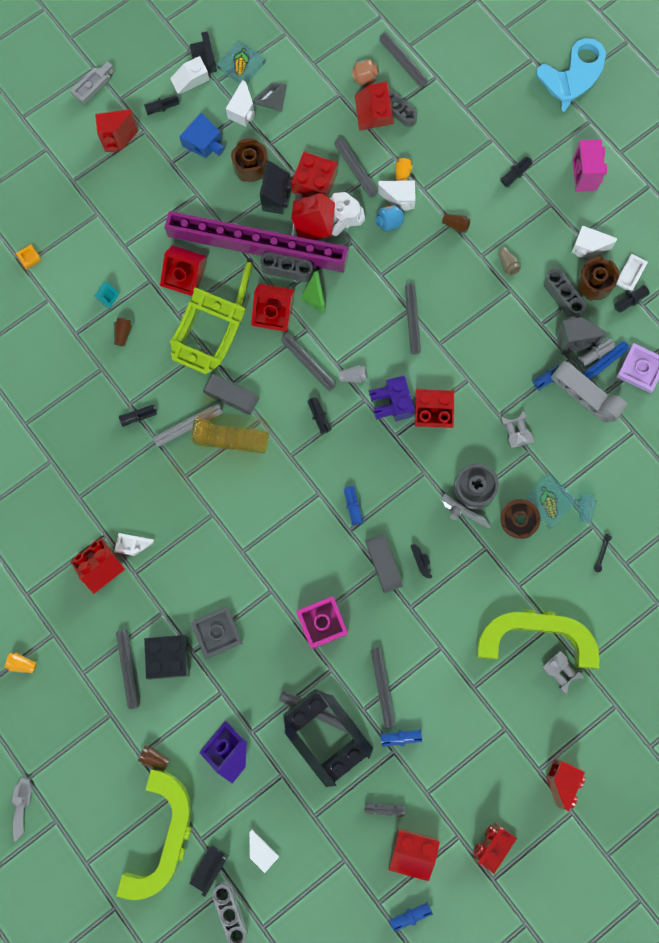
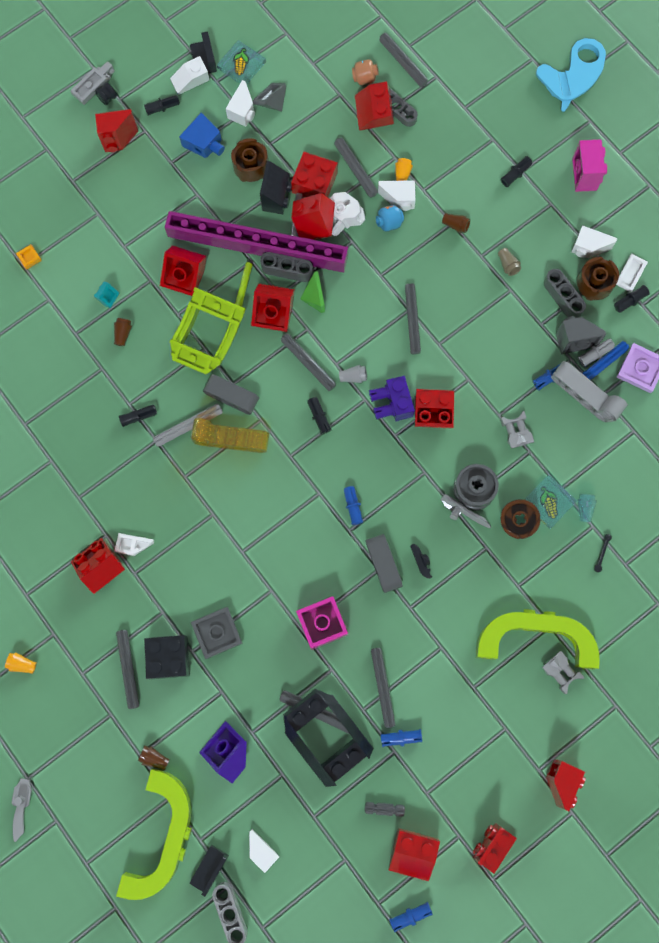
none -> black wheel [95,82,117,106]

